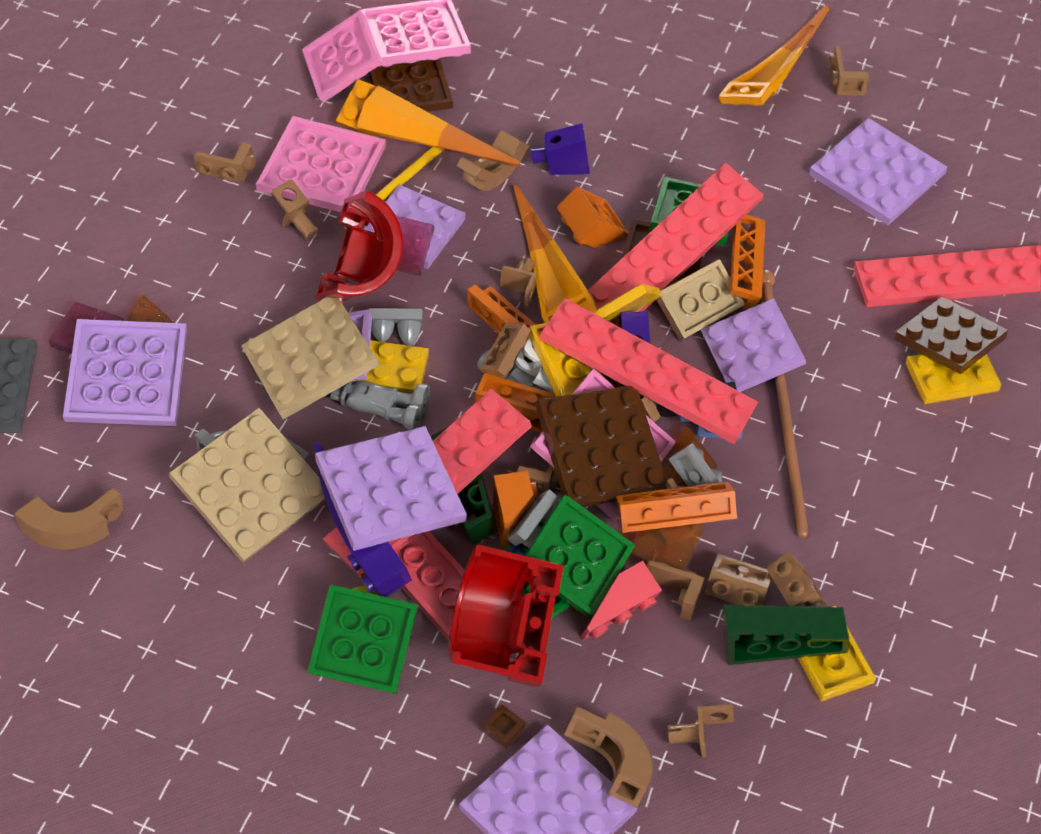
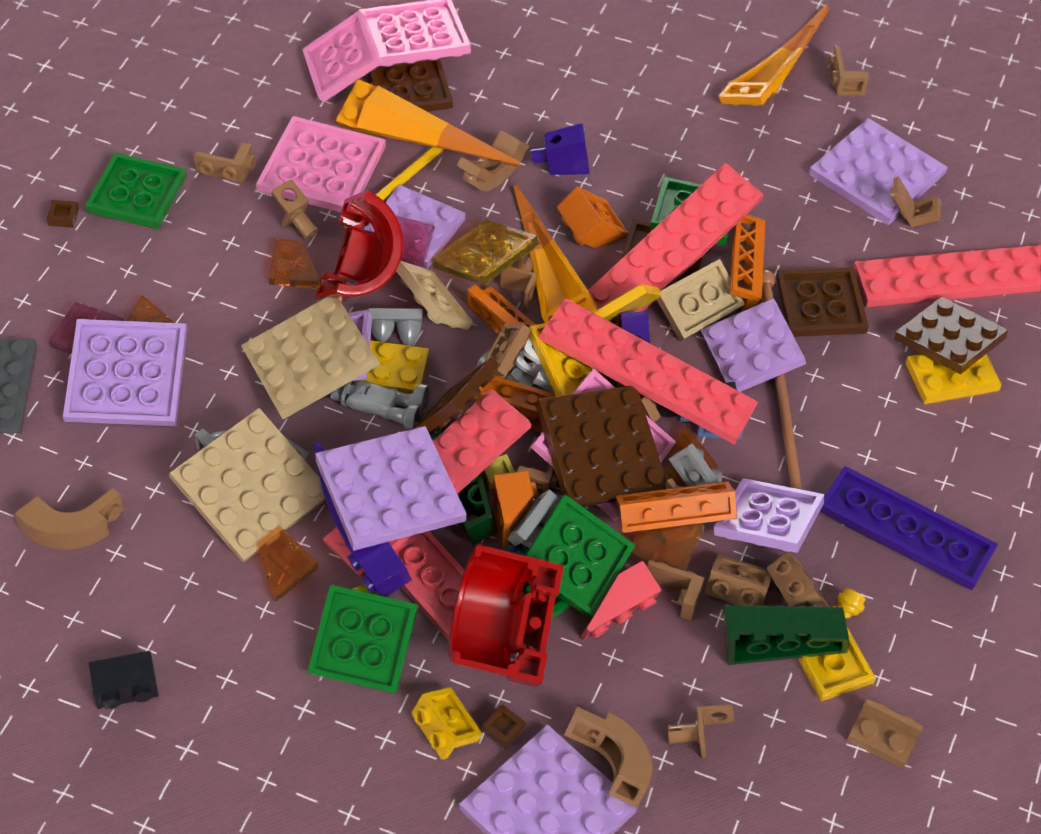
none -> reddish brown plate [47,200,79,228]
none -> green plate [85,153,187,230]
none -> black brick [89,650,159,709]
none -> clear orange wing [258,526,319,602]
none -> clear orange wing [268,239,319,289]
none -> tan plate [396,261,474,330]
none -> reddish brown plate [411,357,499,436]
none -> yellow bracket [412,687,482,760]
none -> clear yellow plate [431,220,539,285]
none -> light yellow plate [482,454,515,489]
none -> lavender plate [714,478,824,553]
none -> reddish brown plate [776,267,869,337]
none -> dark purple plate [820,466,998,590]
none -> yellow plate [836,588,866,619]
none -> medium nougat bracket [847,699,923,769]
none -> medium nougat bracket [890,176,942,228]

